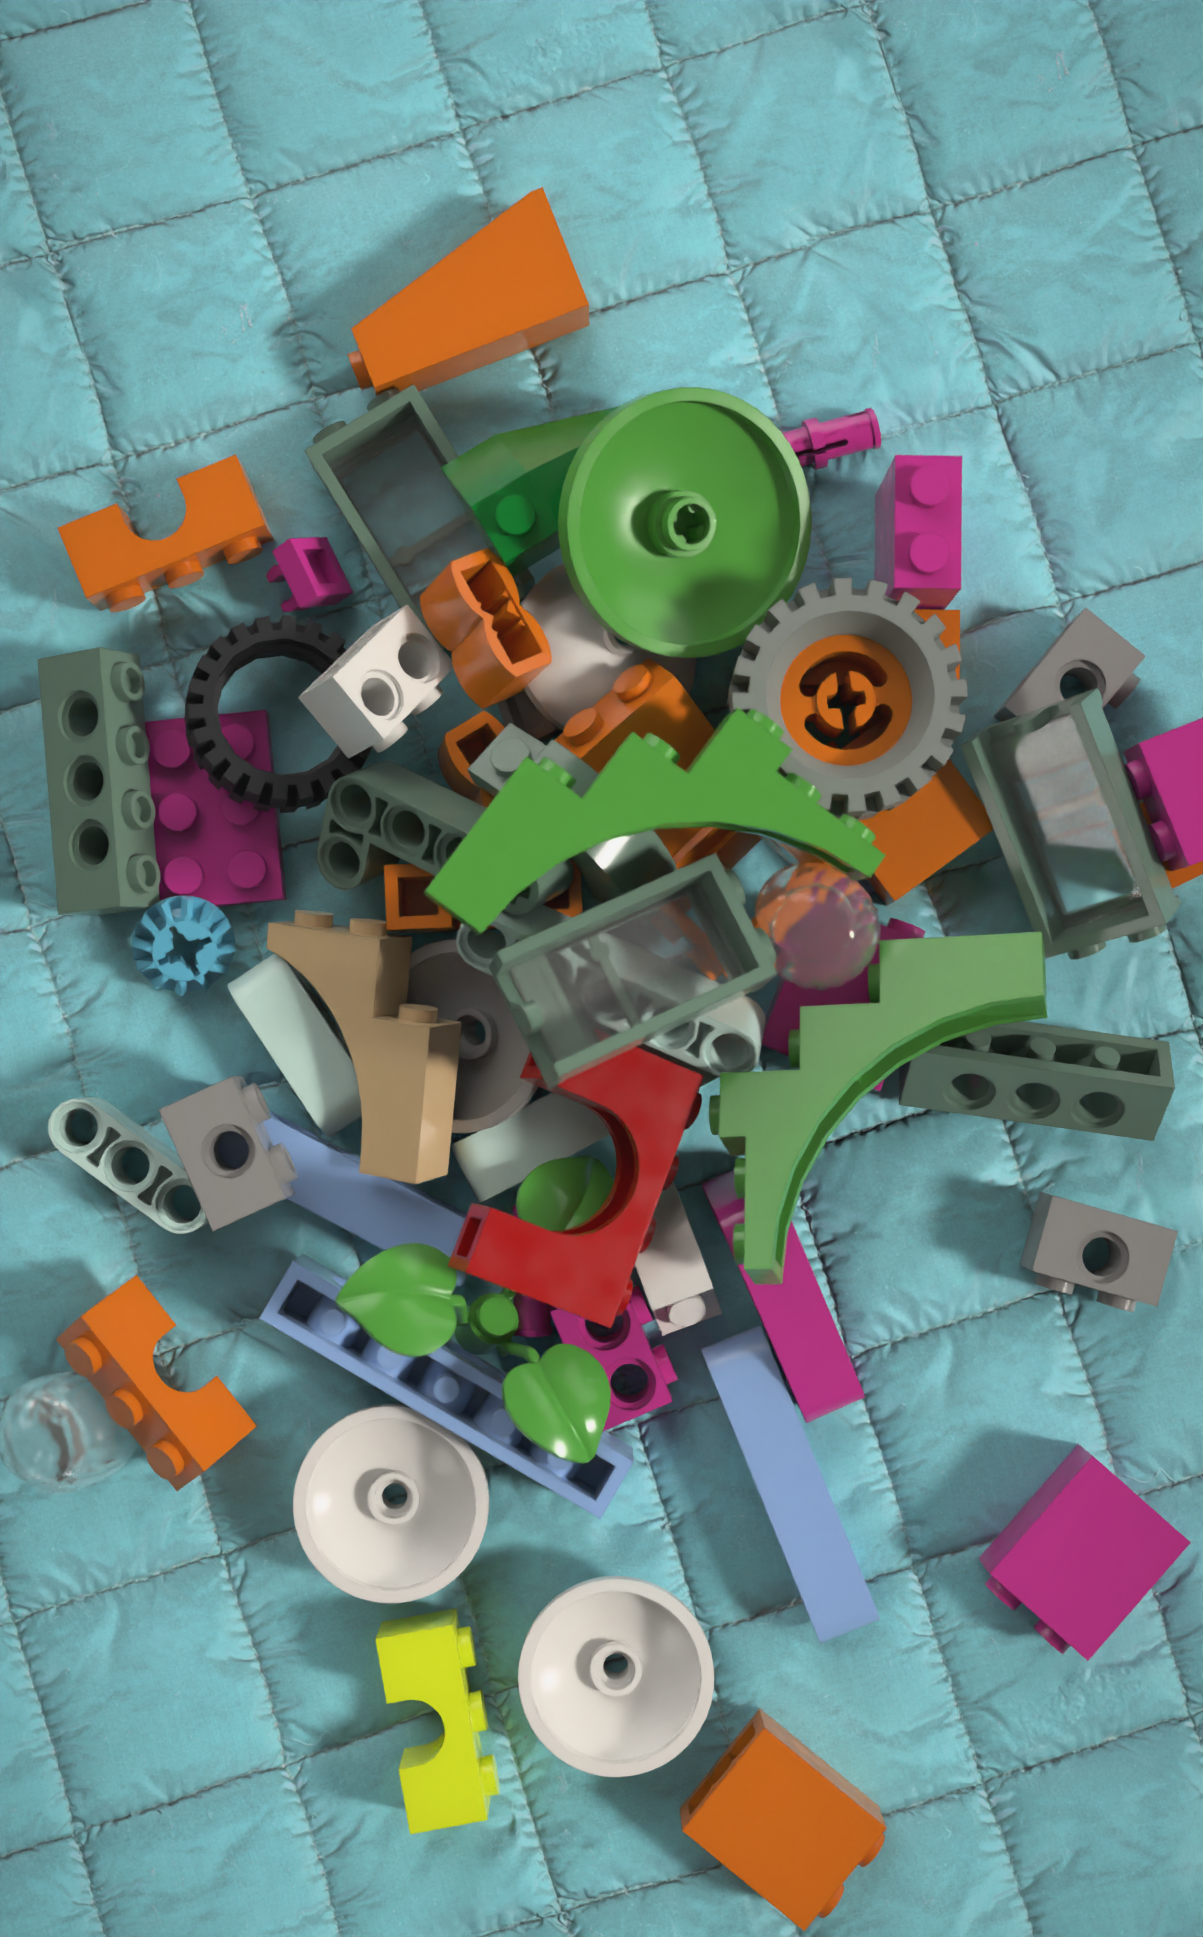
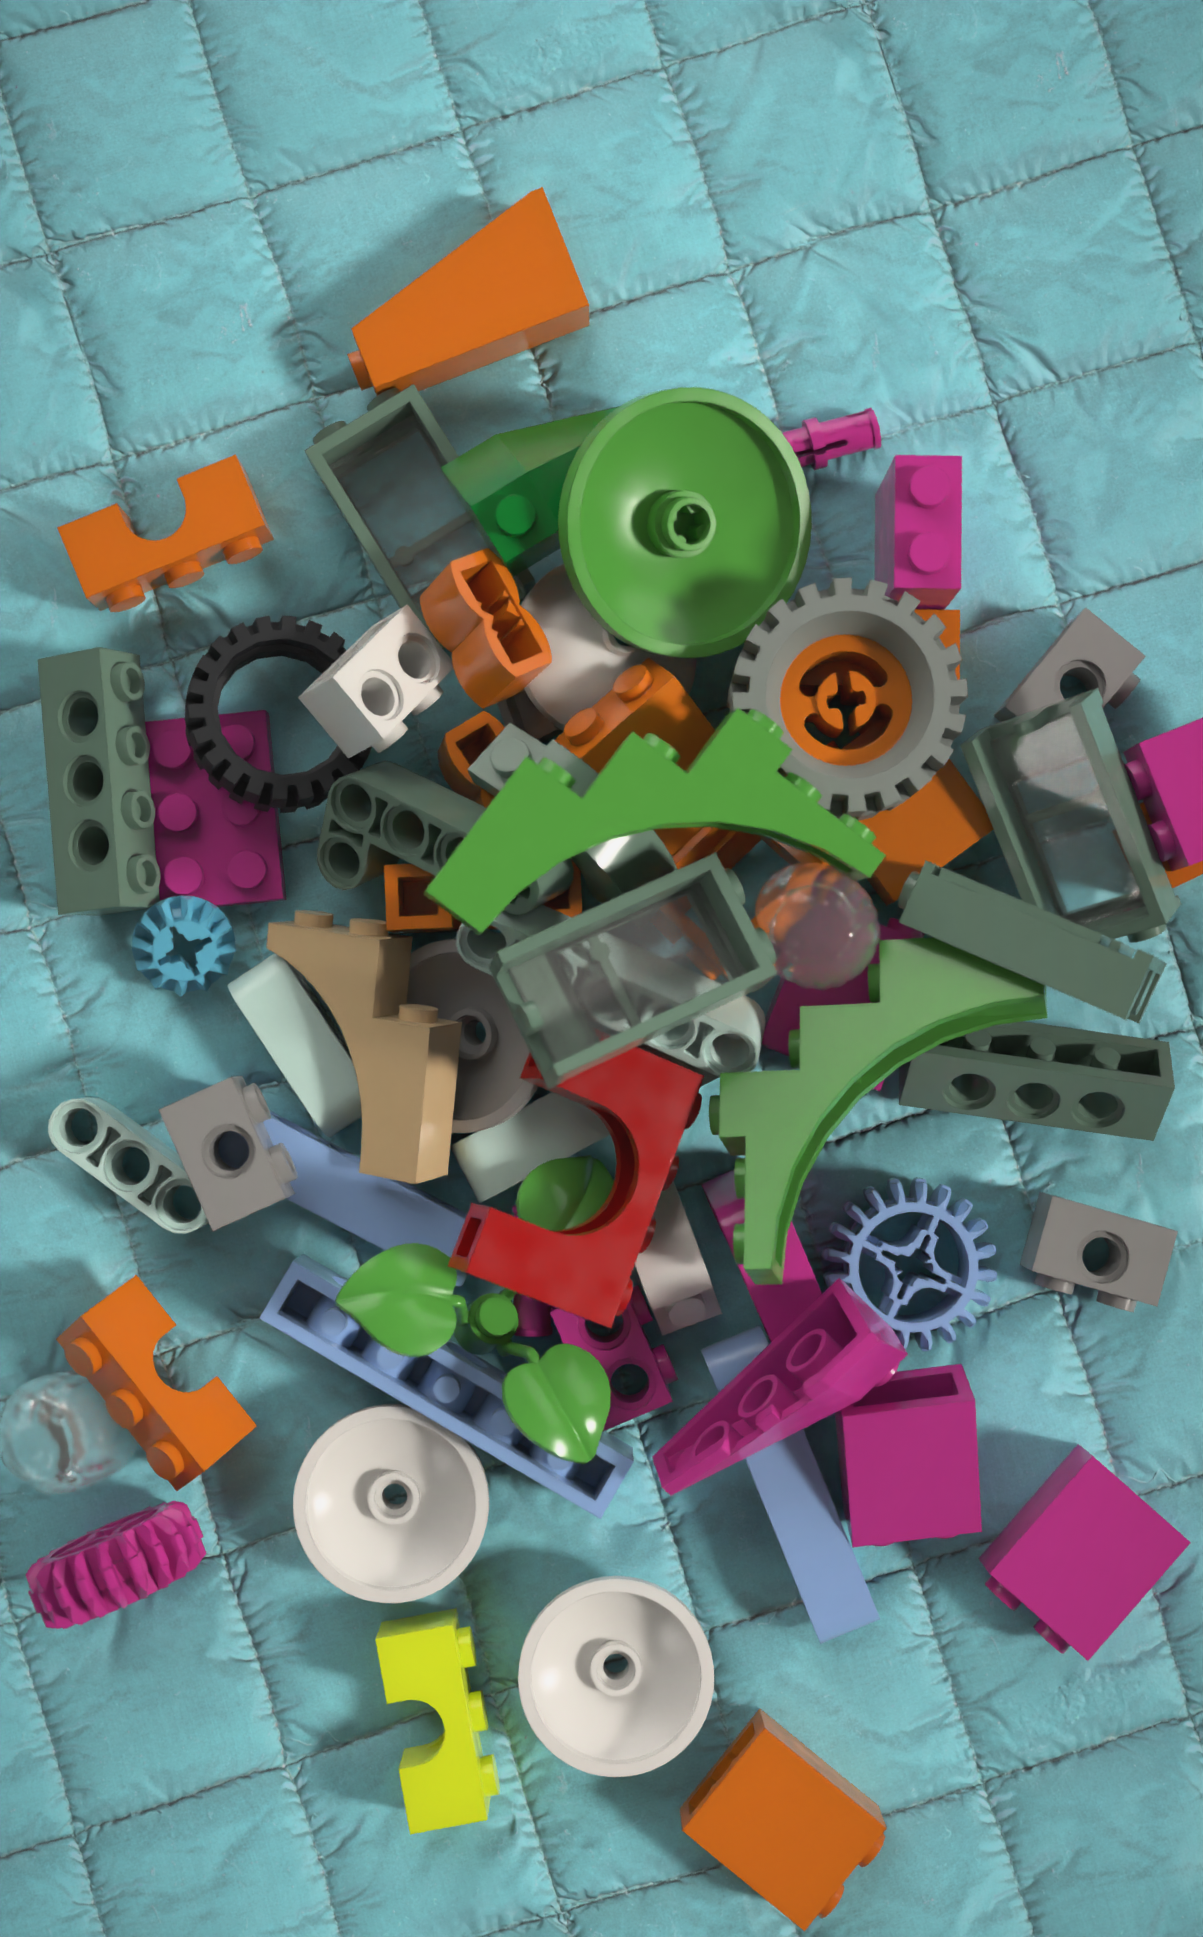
dark pink tile [266,537,353,612] -> none
none -> dark pink gear [25,1501,206,1629]
none -> dark pink wedge [652,1278,908,1496]
none -> light blue gear [822,1177,997,1351]
none -> dark pink brick [835,1364,982,1547]
none -> sand green door [898,861,1167,1024]

